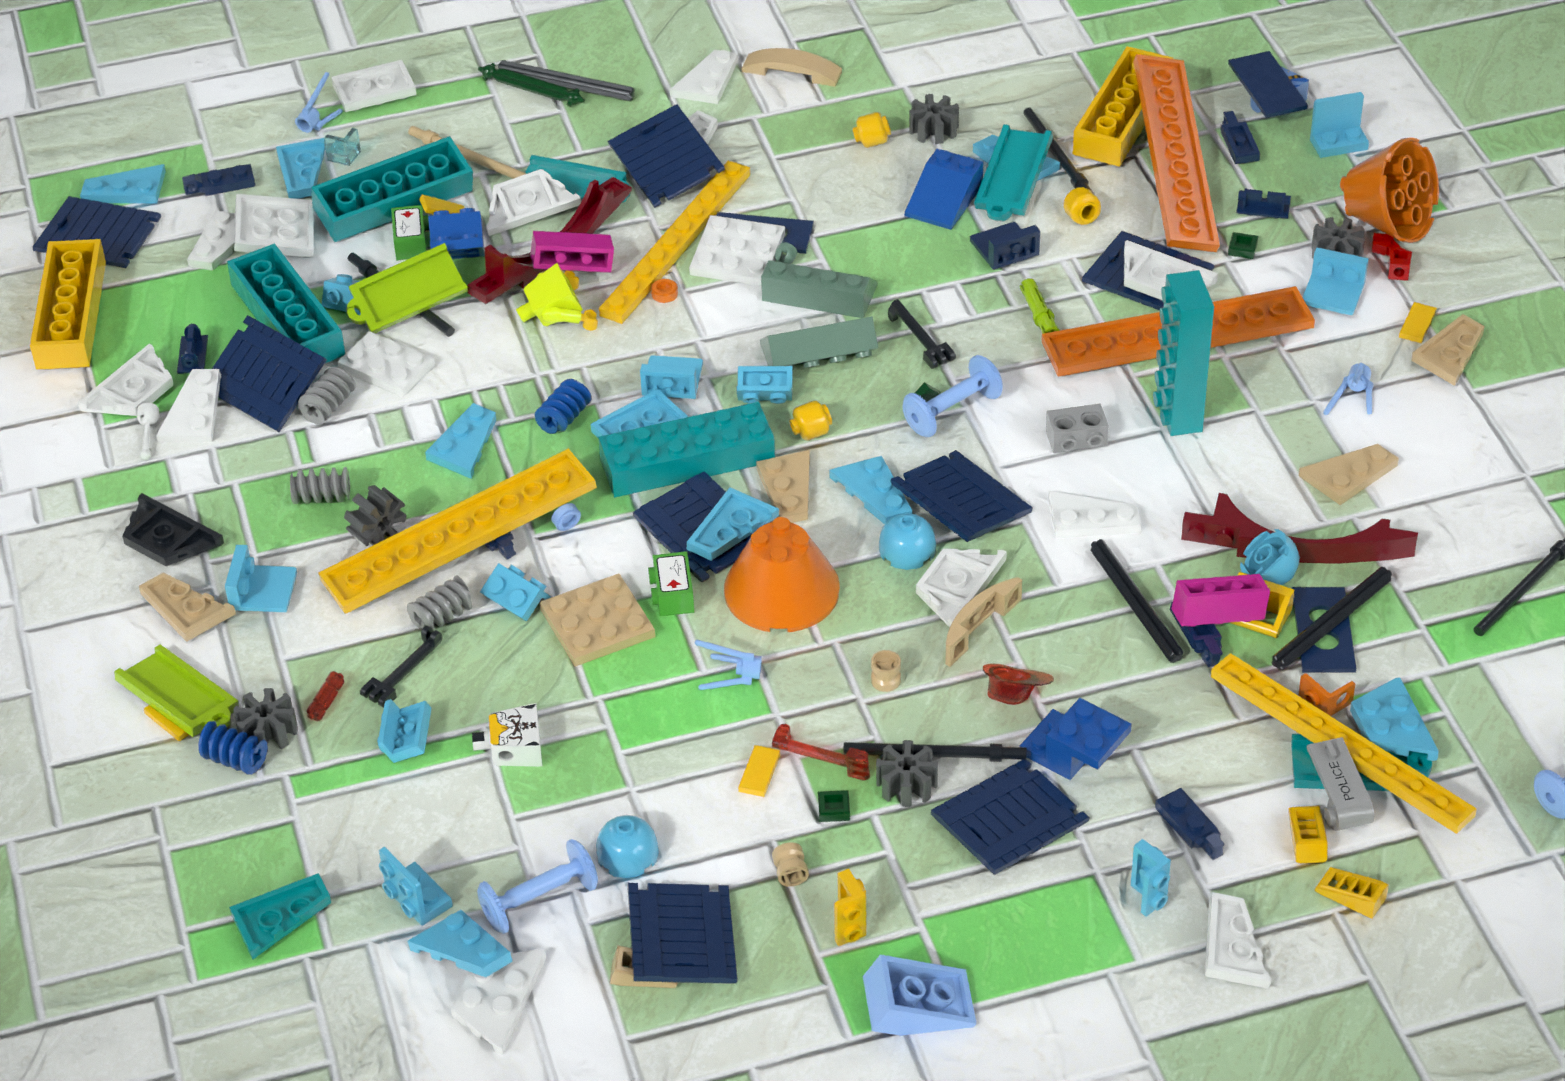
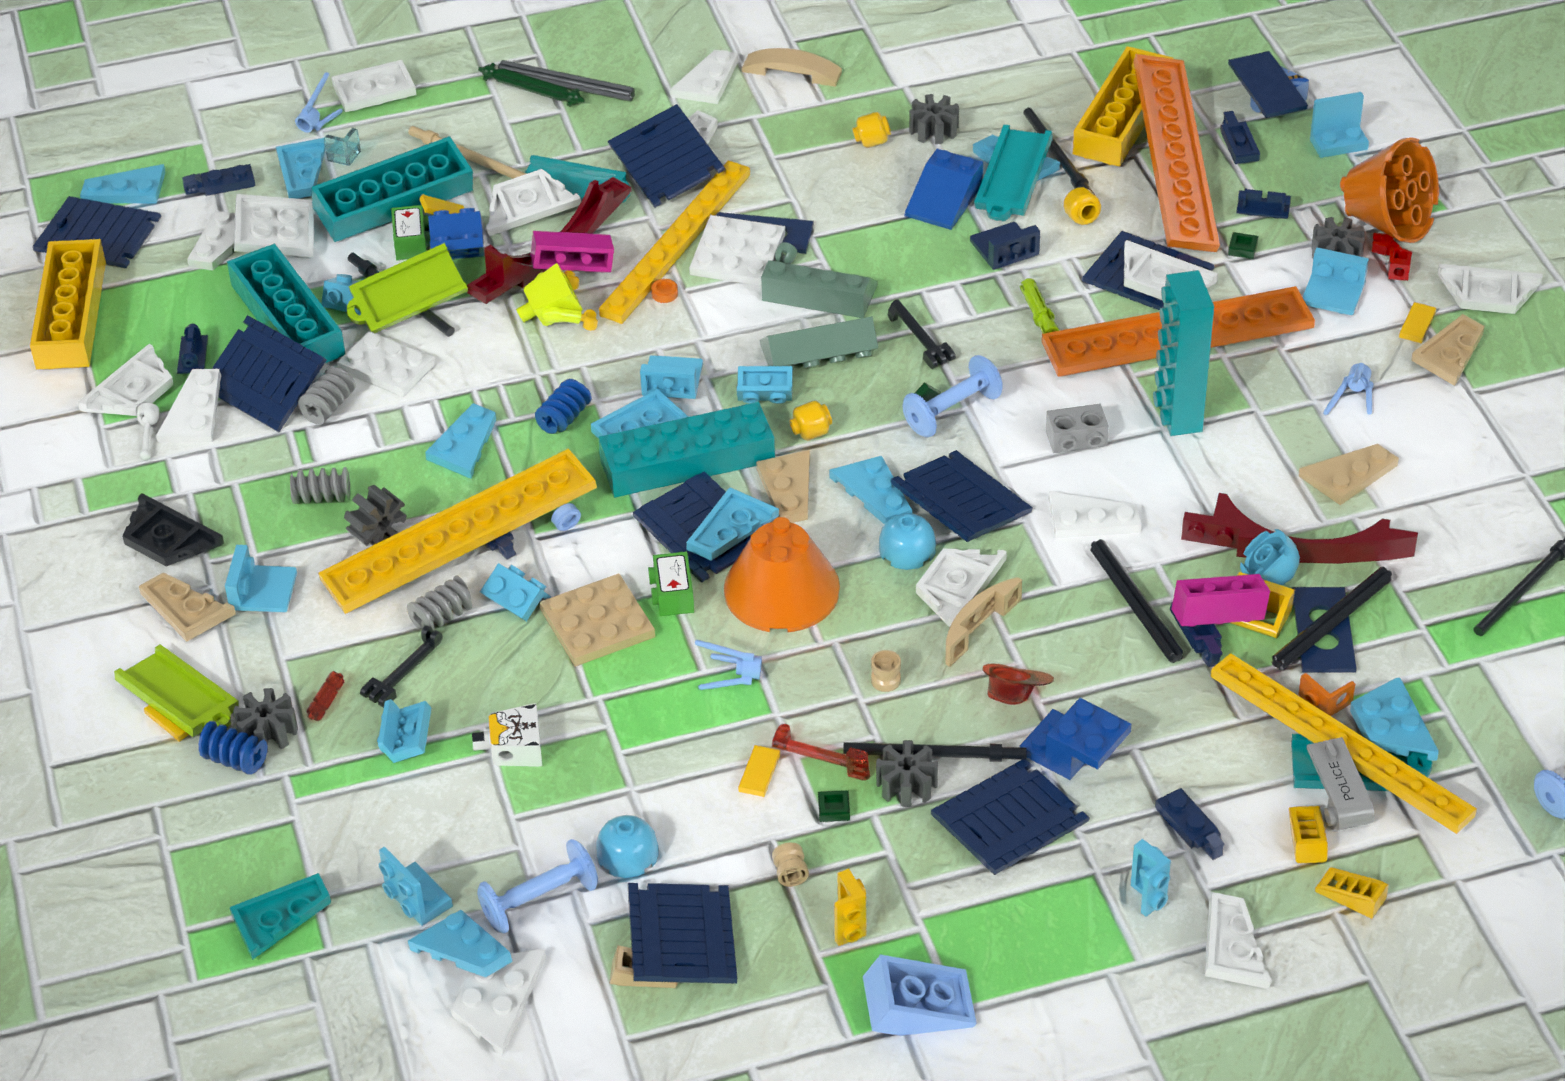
none -> white wing [1438,264,1542,314]

